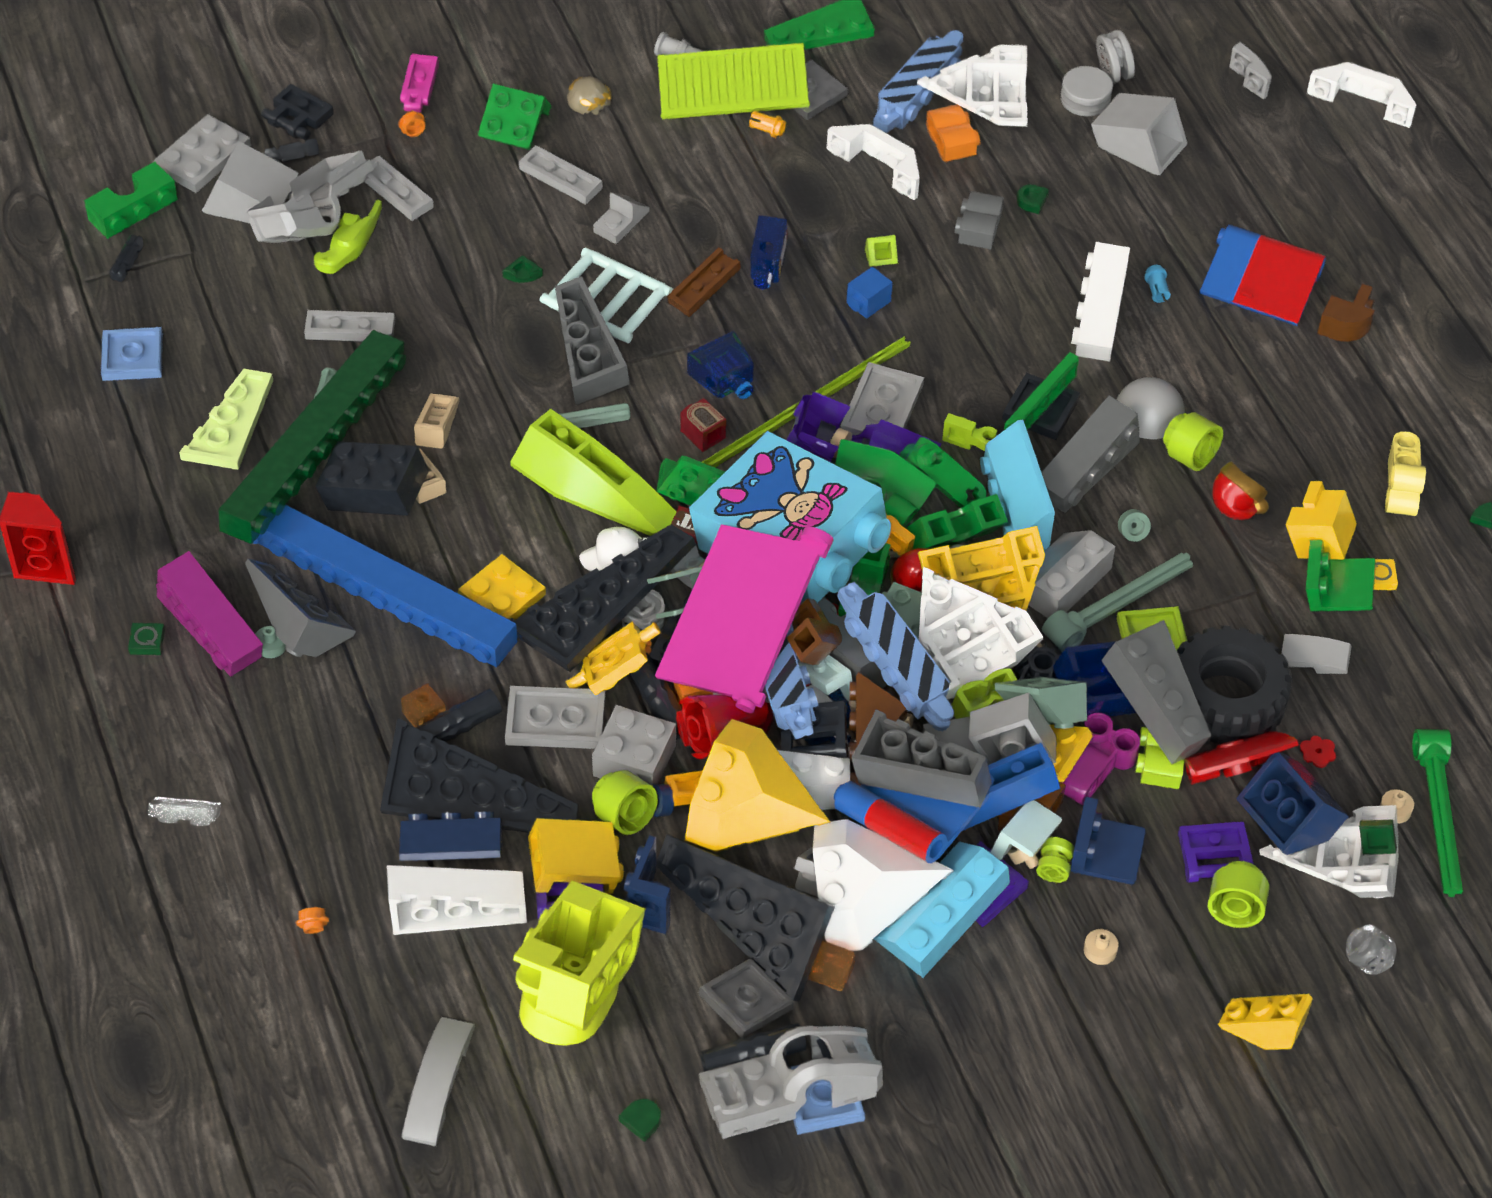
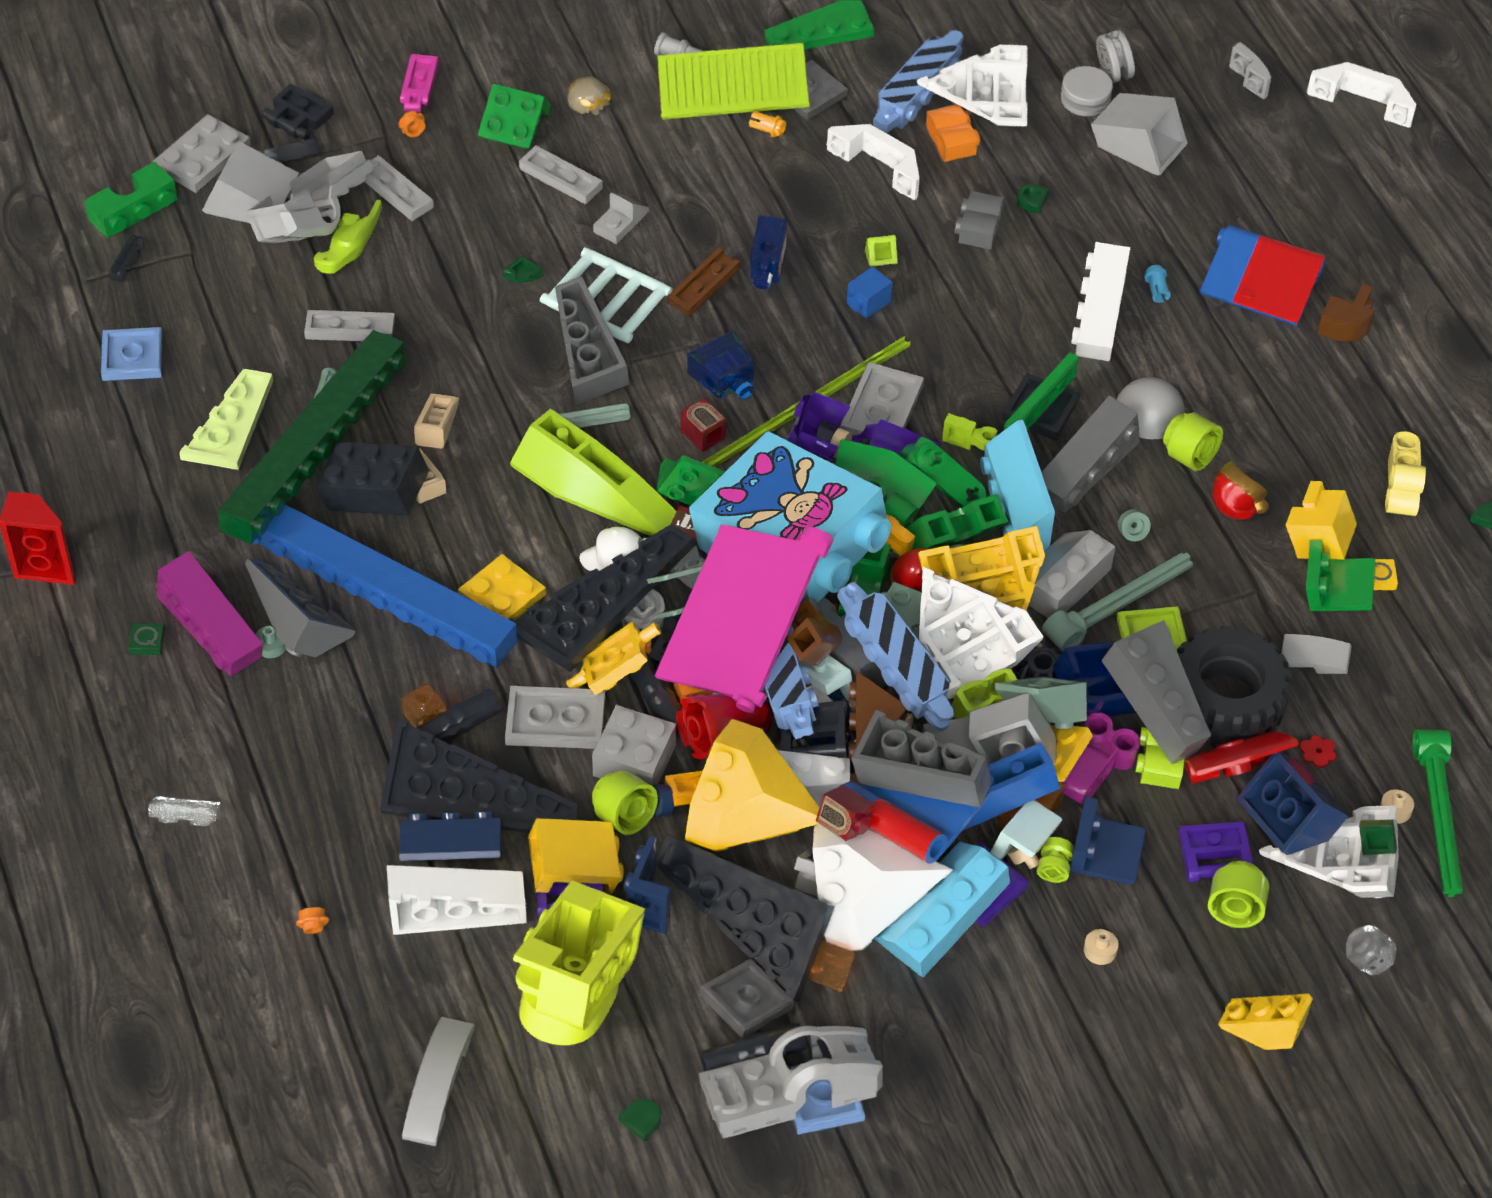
none -> dark red brick [815,785,874,841]

